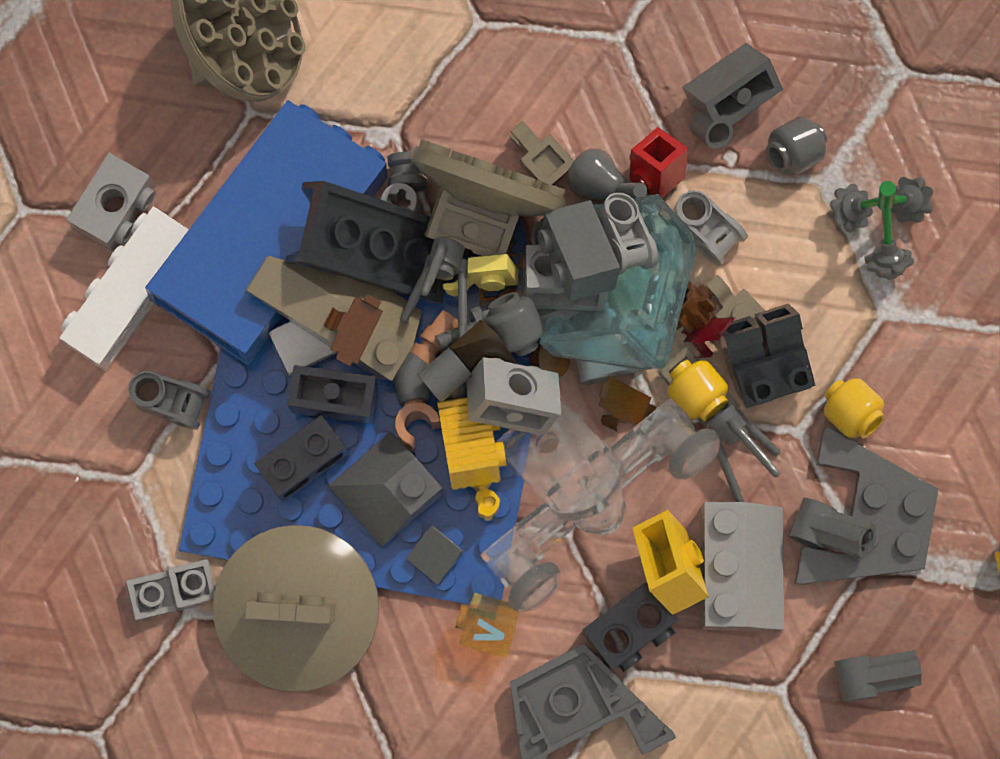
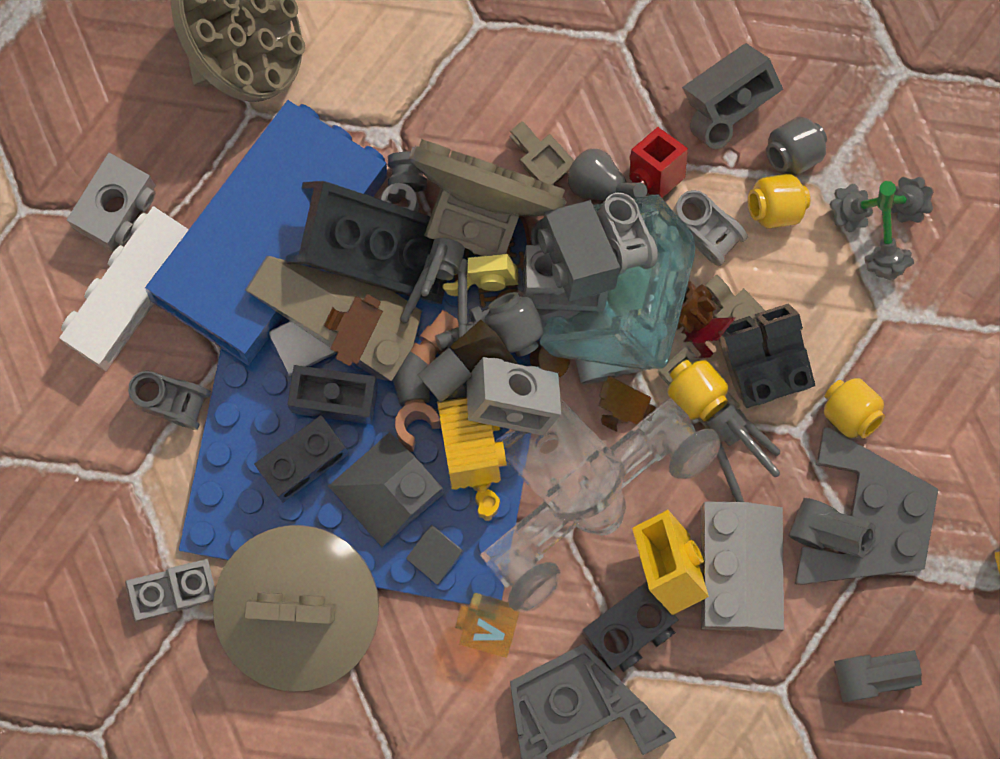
none -> yellow head [748,174,810,229]

